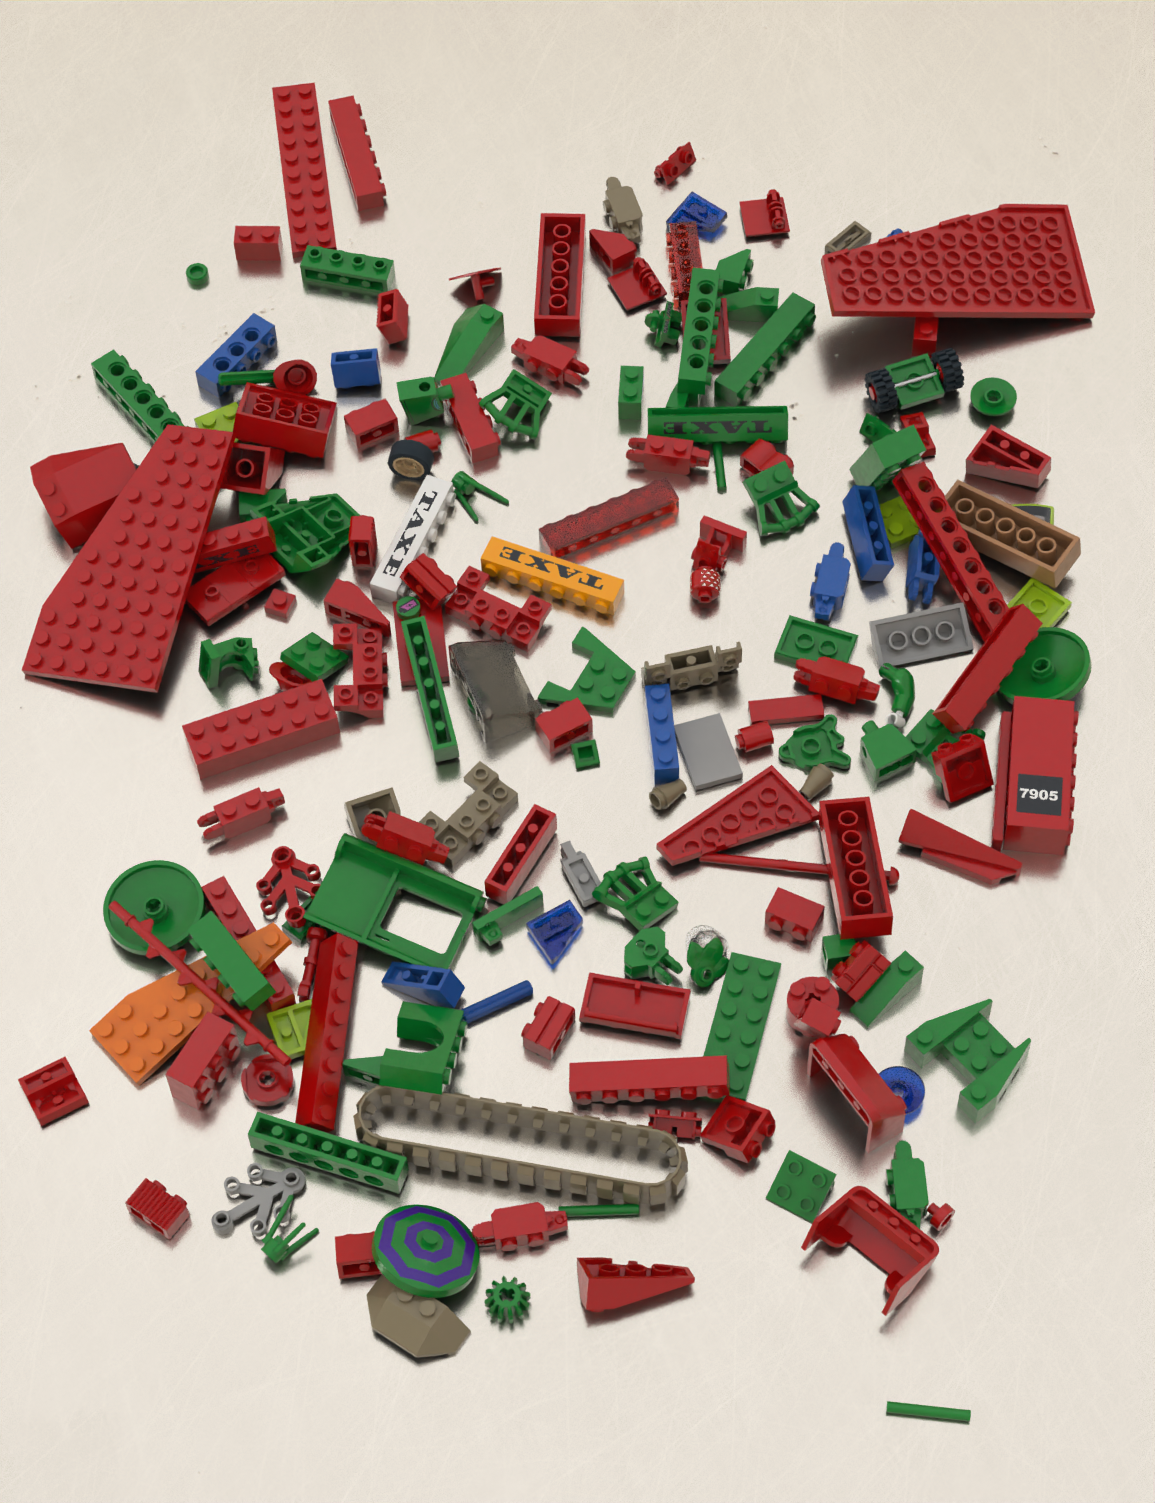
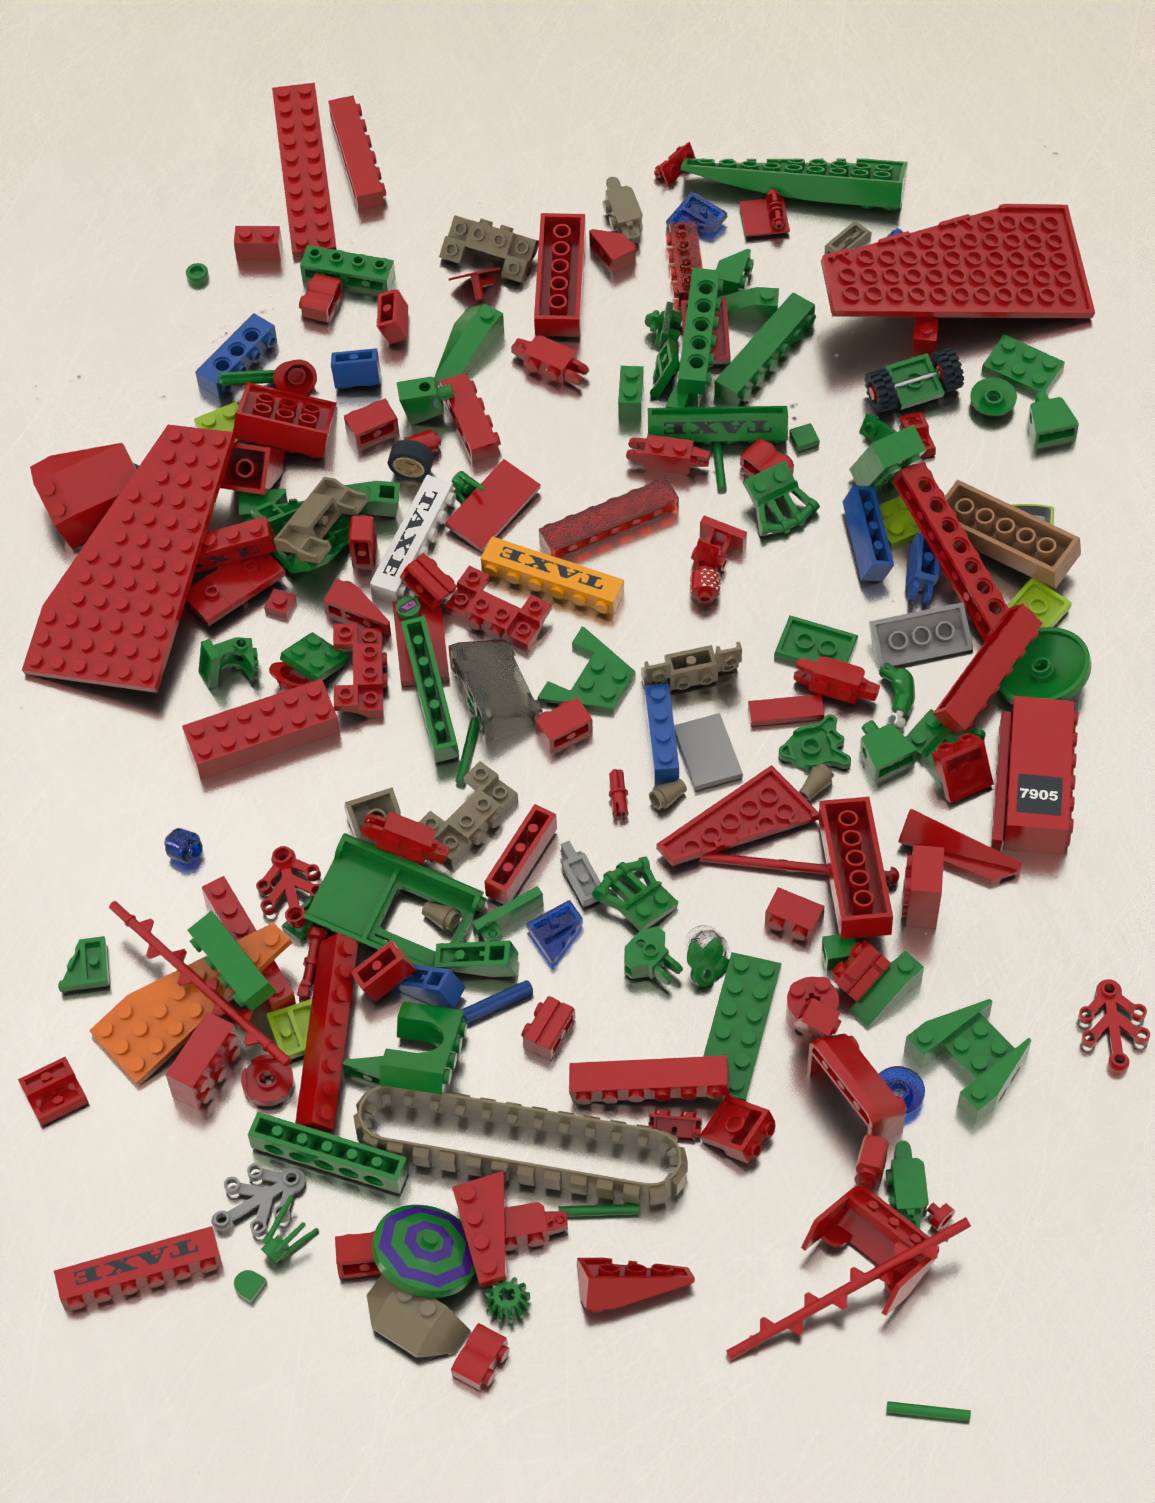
green brick [91,349,189,443] -> none
green dish [103,860,206,956] -> none
red brick [125,1178,189,1239] -> none
red hinge [197,787,285,840] -> none
green plate [479,369,552,440] -> none
green slope [570,739,600,768] -> none
red container [579,972,691,1039] -> none
red hinge [607,257,667,310] -> none
red brick [735,721,774,753] -> none
green hinge [766,1150,837,1222] -> none
blue hinge [810,542,851,620] -> none
red wedge [966,424,1051,488] -> none
none -> red brick [54,1226,223,1310]
none -> green wing [58,936,109,992]
none -> clear blue head [164,828,203,863]
none -> green tile [234,1270,267,1304]
none -> dark tan bracket [274,477,369,564]
none -> red brick [299,273,343,323]
none -> green slope [345,481,400,517]
none -> red brick [351,940,416,1001]
none -> dark tan cone [422,901,461,931]
none -> green slope [434,940,519,977]
none -> dark tan bracket [439,215,539,283]
none -> red tile [445,459,541,552]
none -> red brick [451,1323,510,1391]
none -> red wing [452,1171,507,1287]
none -> green bar [455,717,480,785]
none -> red axle [608,769,629,818]
none -> green wing [650,338,680,399]
none -> green wedge [681,158,908,210]
none -> red plant [726,1217,971,1360]
none -> green tile [789,423,820,452]
none -> red brick [854,1134,889,1190]
none -> red brick [901,845,944,929]
none -> green plate [982,334,1065,395]
none -> green torso [1028,391,1079,447]
none -> red plant [1078,979,1150,1075]

